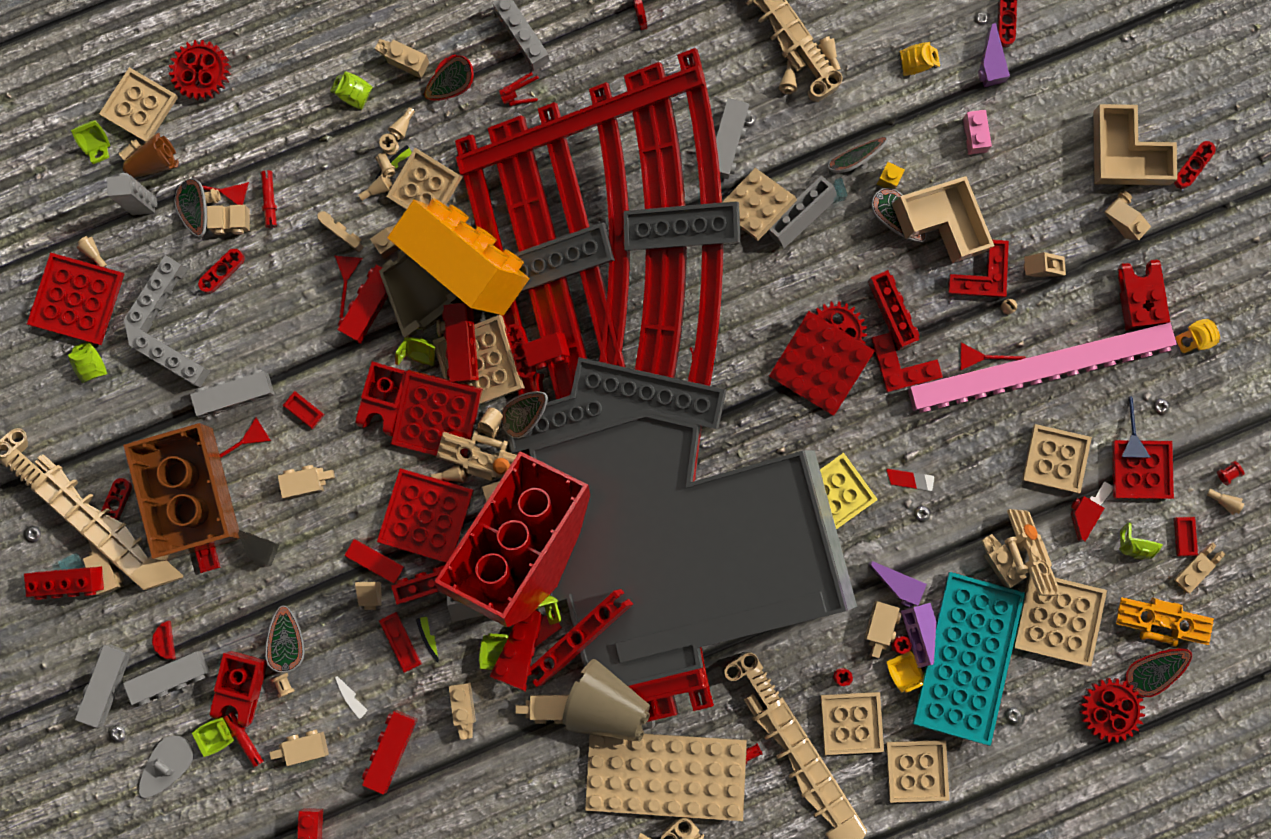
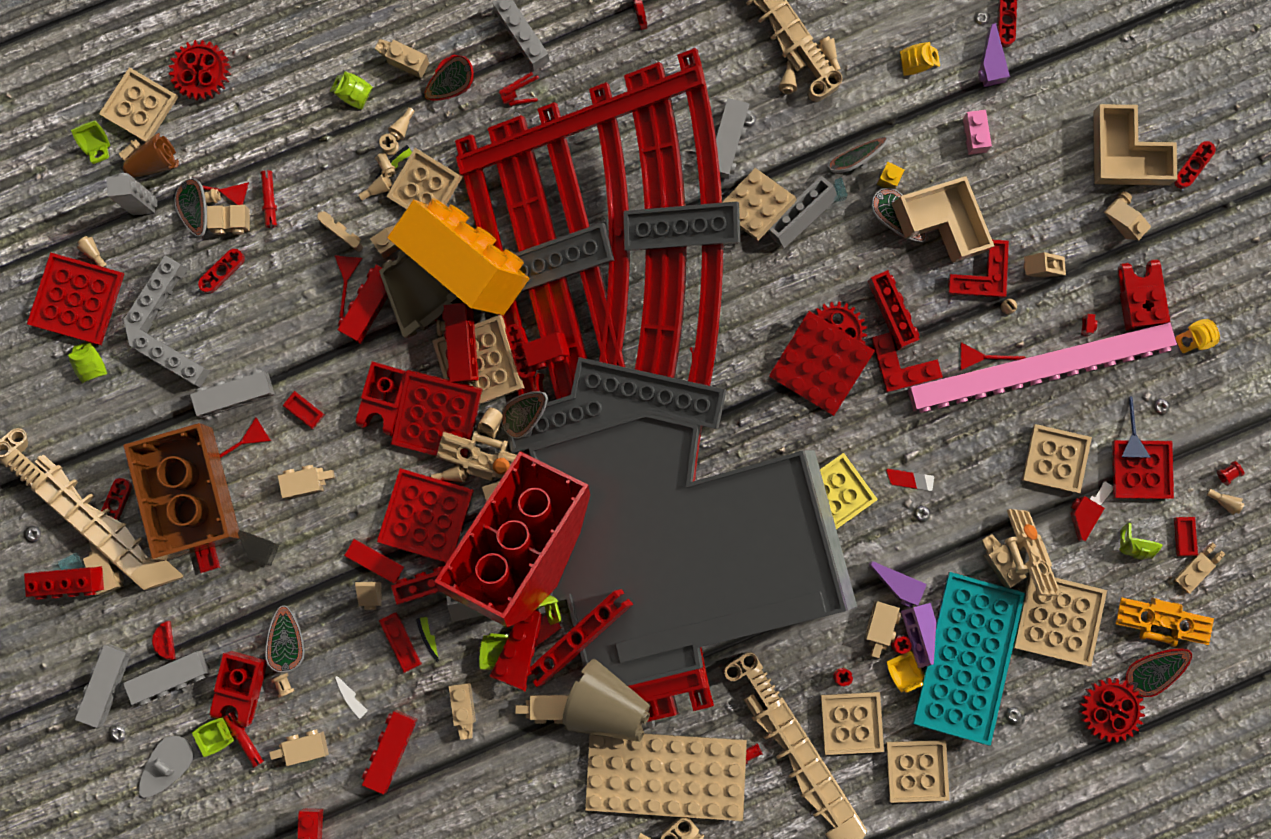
lime piece [395,337,435,366] -> none
none -> red plate [1081,314,1098,336]

